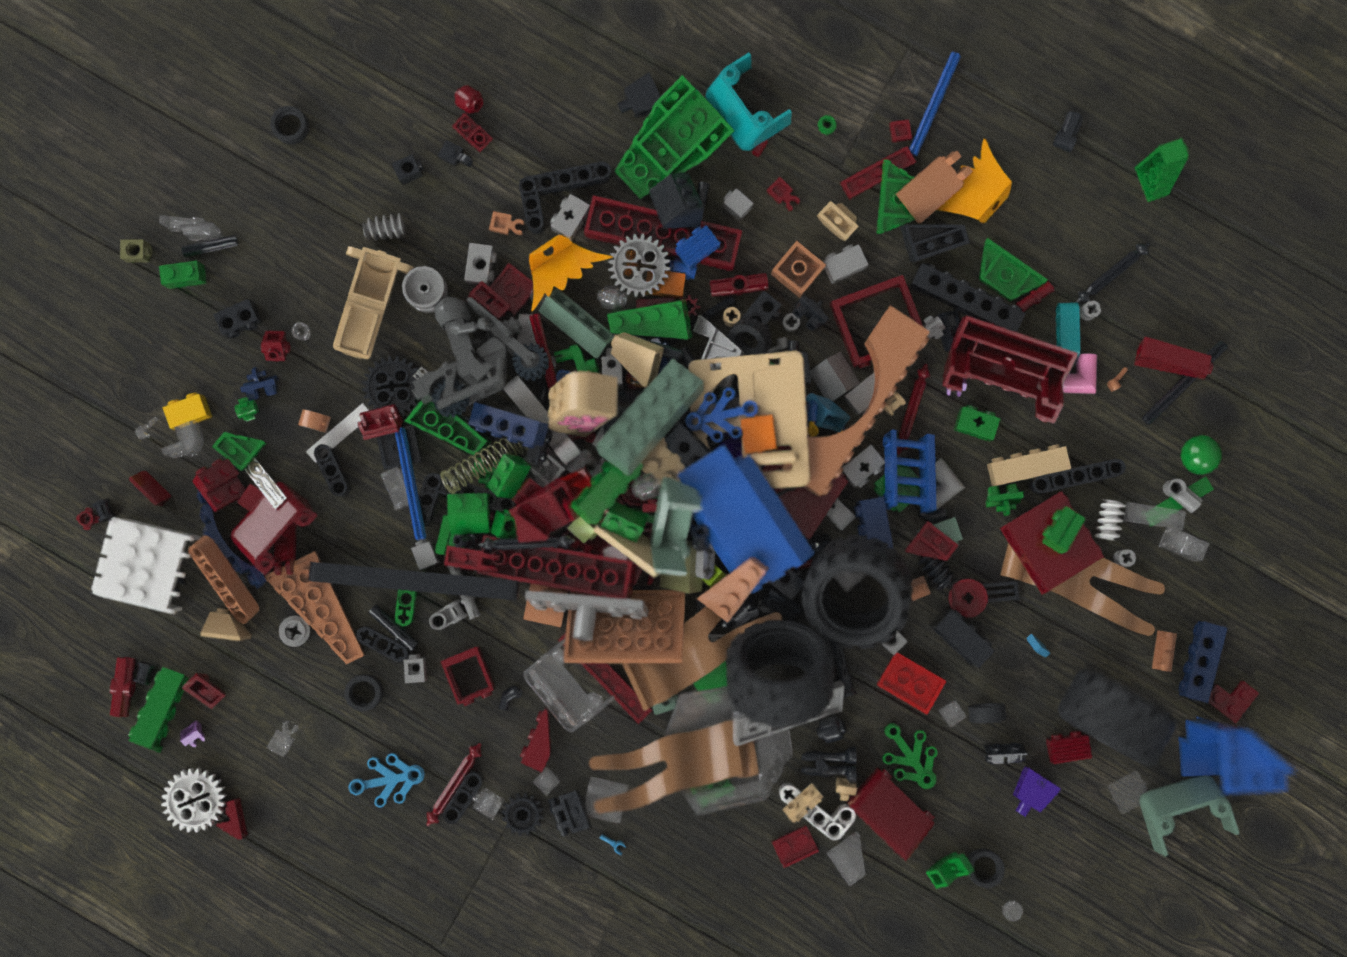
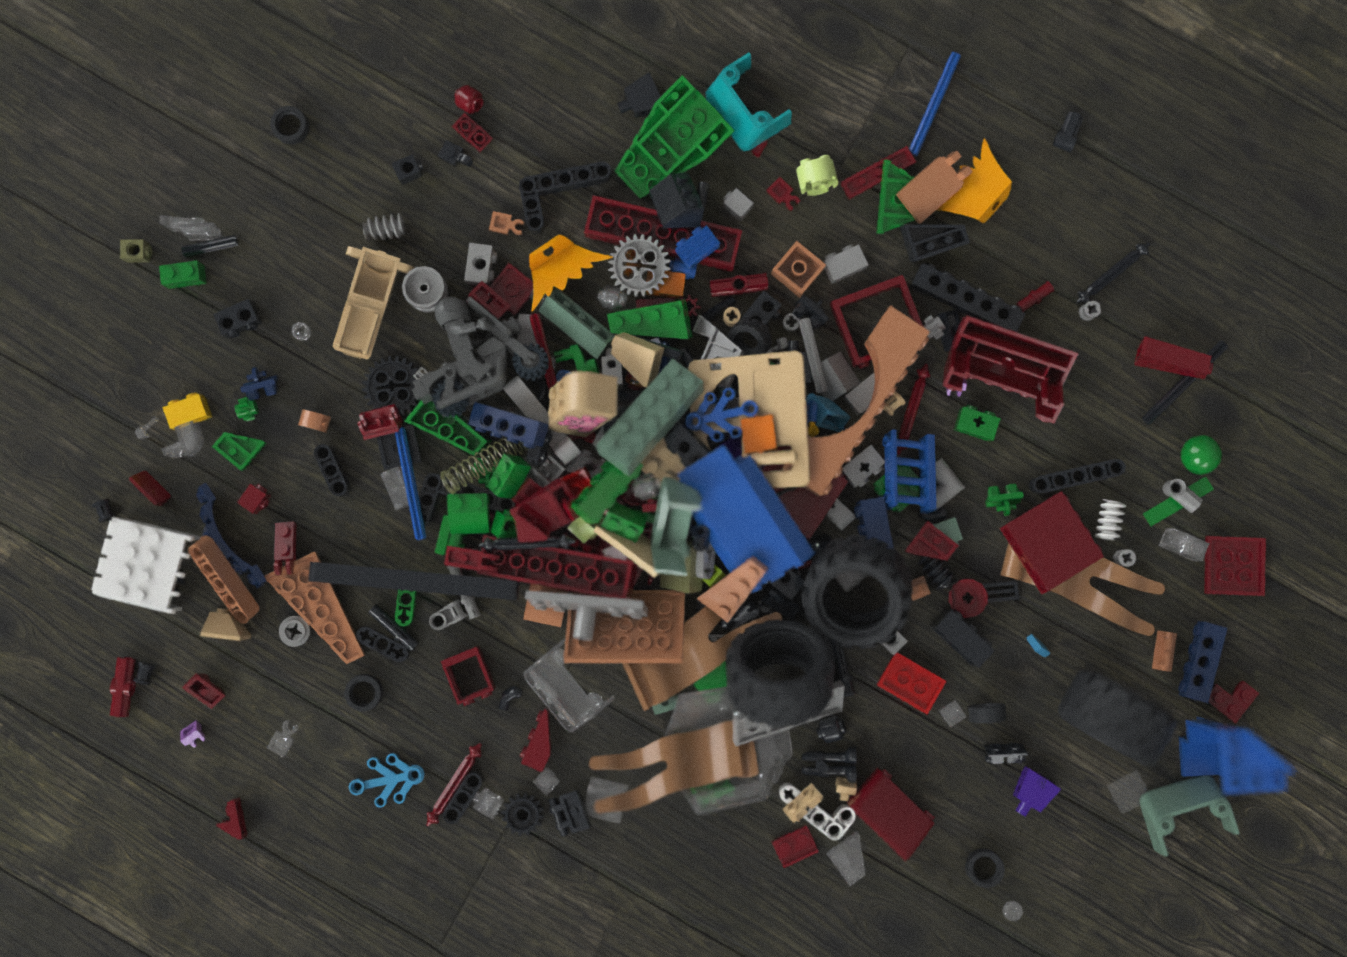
dark red plate [76,507,99,530] -> none
green wedge [128,667,189,753] -> none
white gear [161,768,227,832] -> none
dark red plate [192,458,246,512] -> none
windscreen [231,482,318,575] -> none
sticker [245,458,286,509] -> none
dark red brick [261,331,291,362] -> none
white sticker [306,403,369,463] -> none
light grey brick [404,654,428,683] -> none
light grey brick [411,539,440,570] -> none
black pin [453,534,483,549] -> none
light grey brick [550,194,590,241] -> none
dark red plate [558,633,652,724] -> none
dark azure hand [600,834,626,855] -> none
tan slope [817,201,859,241] -> none
green plate [818,115,837,135] -> none
green plant [882,723,938,789] -> none
dark red plate [889,119,912,143] -> none
green brick [926,852,974,889] -> none
green wing [979,238,1048,302] -> none
tan brick [987,444,1071,486] -> none
green brick [1042,507,1086,554] -> none
dark red brick [1046,731,1092,764] -> none
teal beam [1056,303,1080,358] -> none
bright pink brick [1063,354,1097,394] -> none
nougat hand [1107,367,1128,392] -> none
clear plate [1124,502,1186,530] -> none
green wedge [1135,138,1189,202] -> none
none -> yellowish green brick [796,155,839,196]
none -> light grey axle [799,318,827,393]
none -> dark red plate [1204,536,1266,596]

